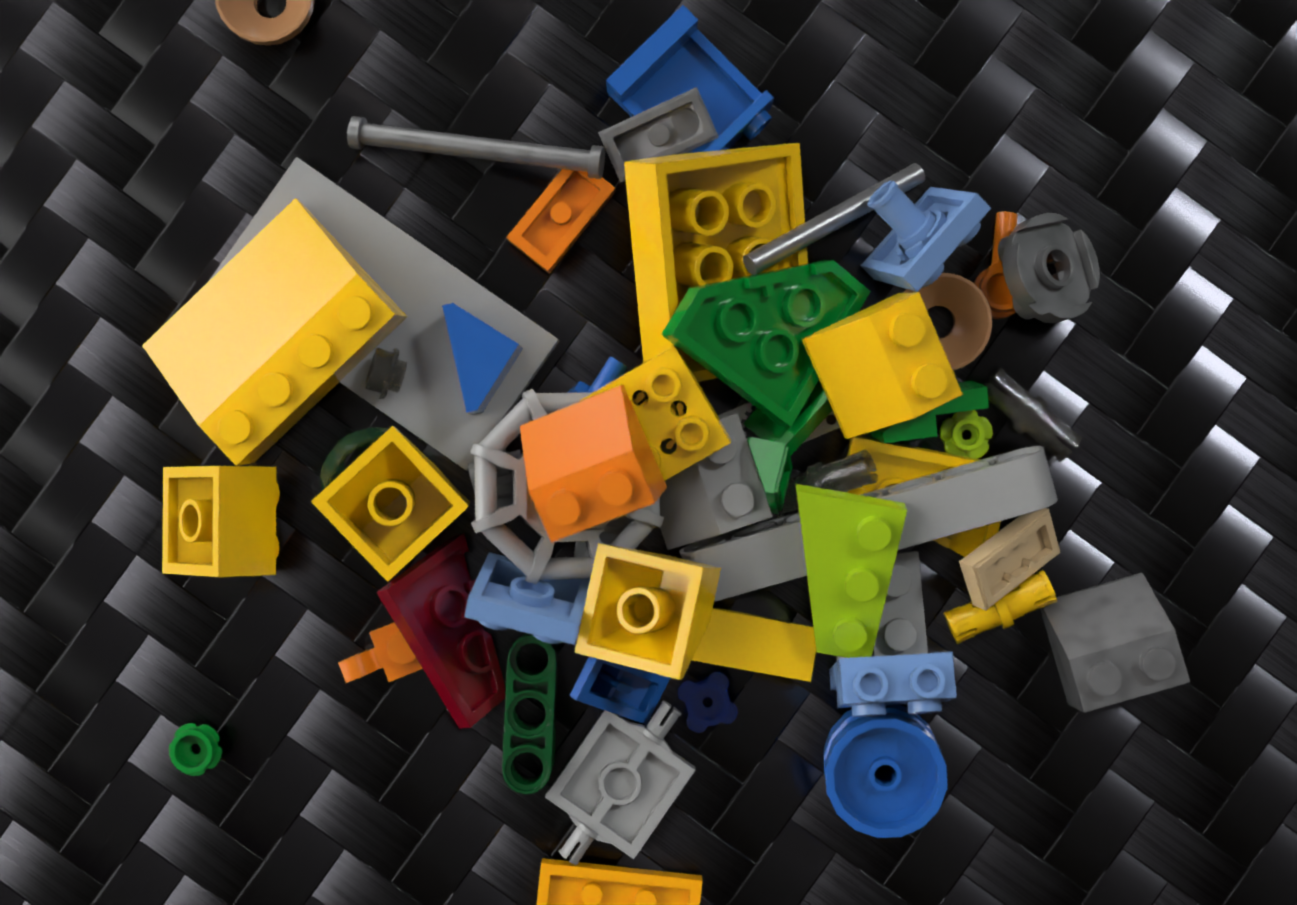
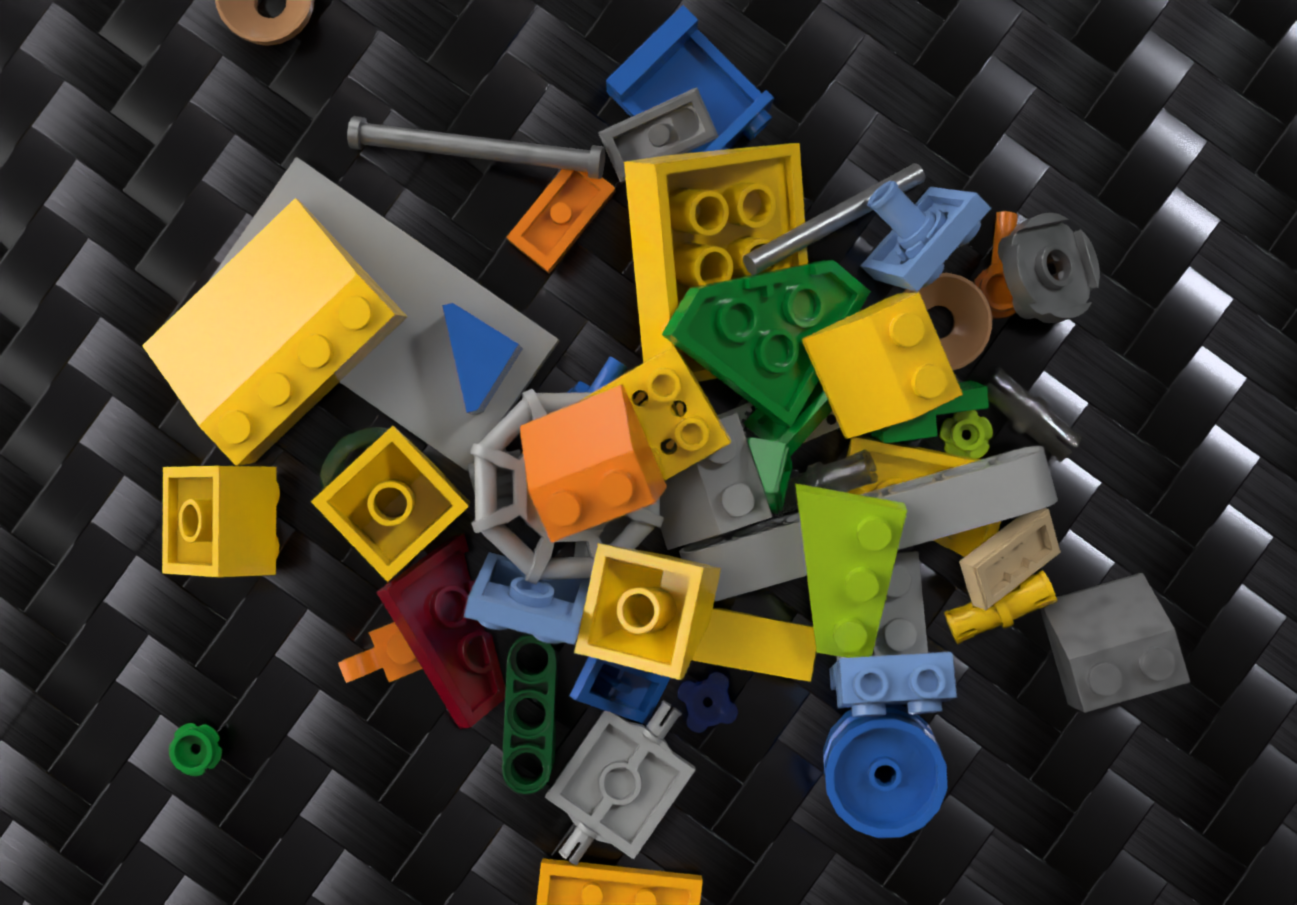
clear smoke plate [364,347,407,400] -> none

